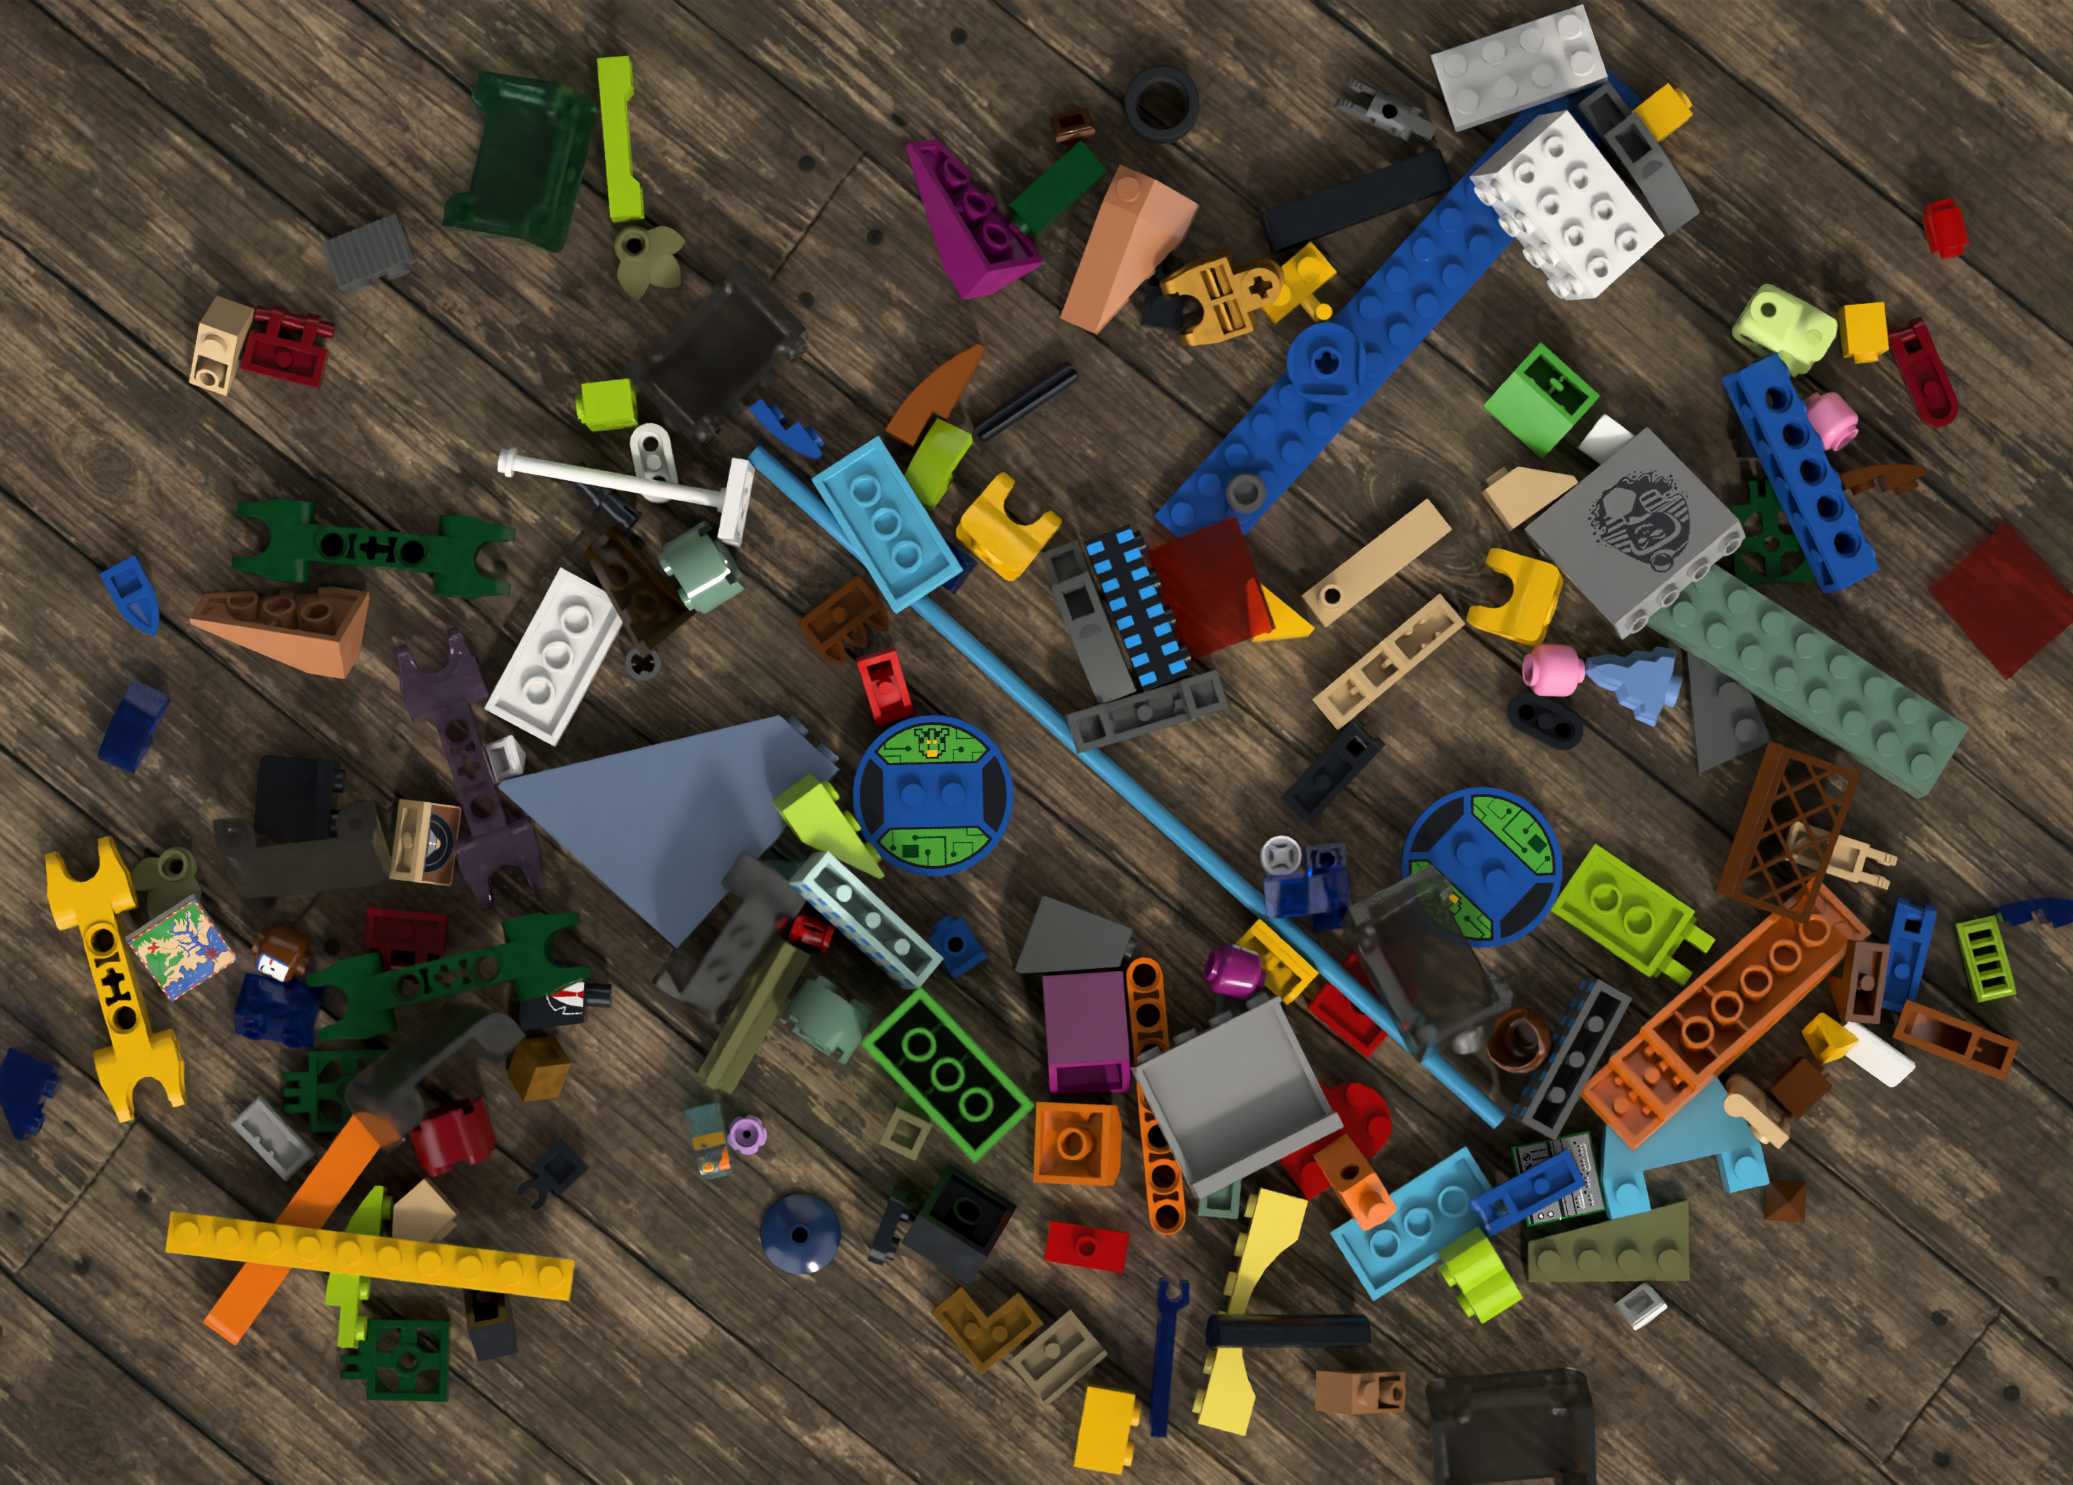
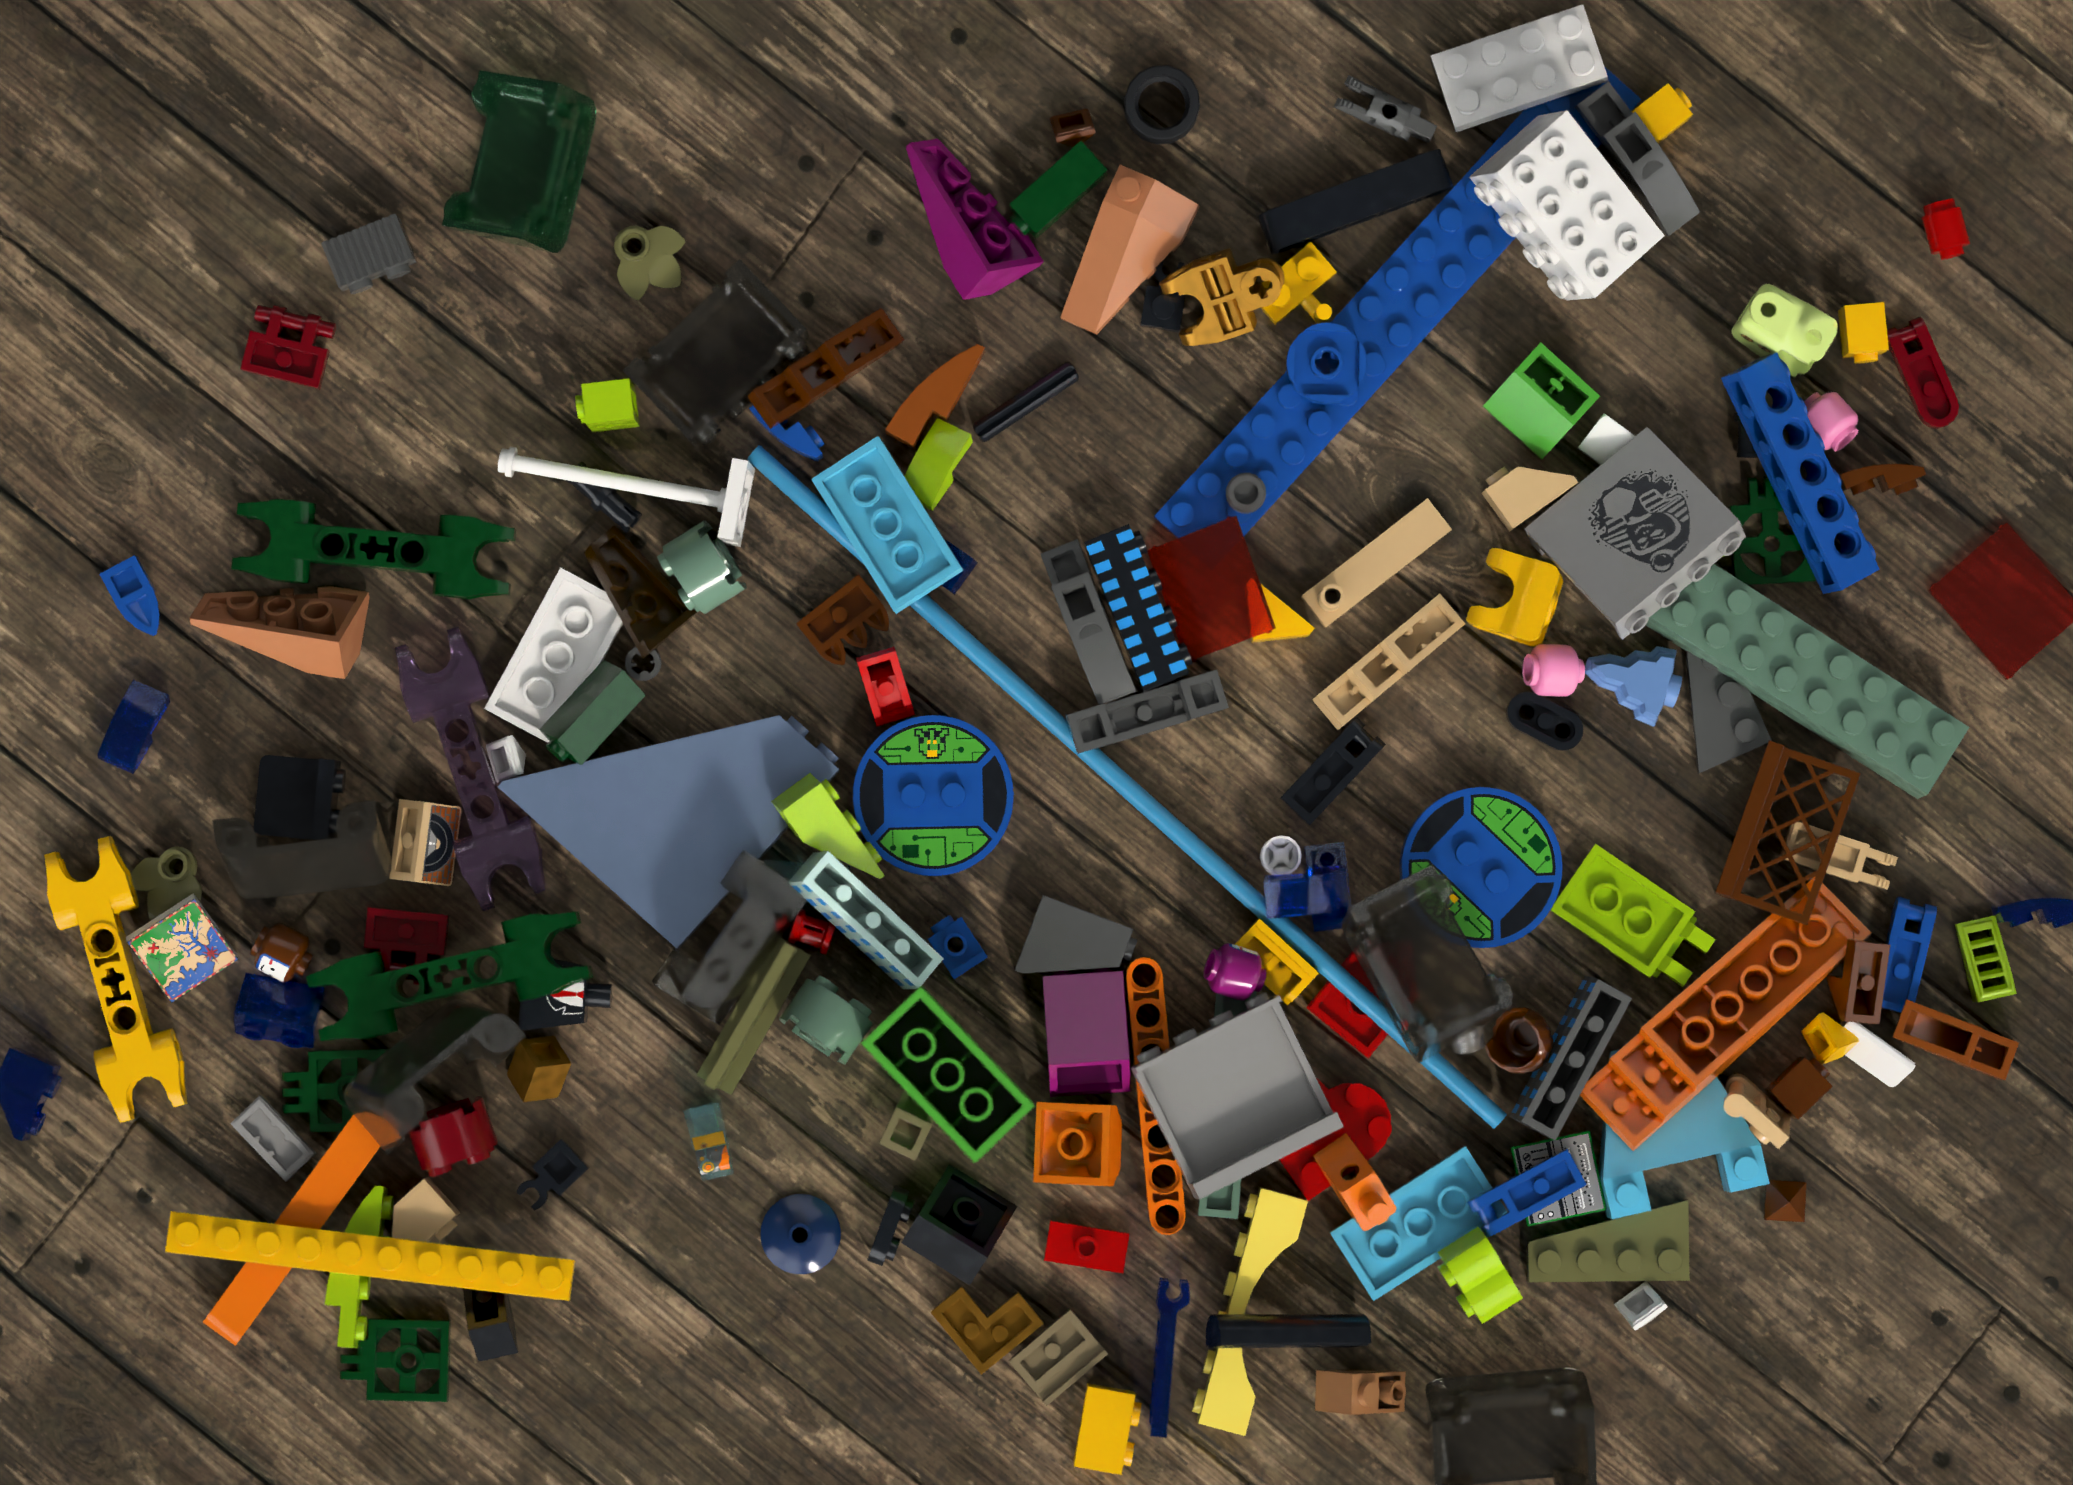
tan slope [189,296,254,396] -> none
lime piece [597,56,645,223] -> none
white plate [630,423,679,504] -> none
lavender plate [727,1115,767,1155] -> none
yellow piece [955,472,1062,581] -> none
none -> dark green brick [539,660,646,765]
none -> reddish brown slope [747,308,904,429]

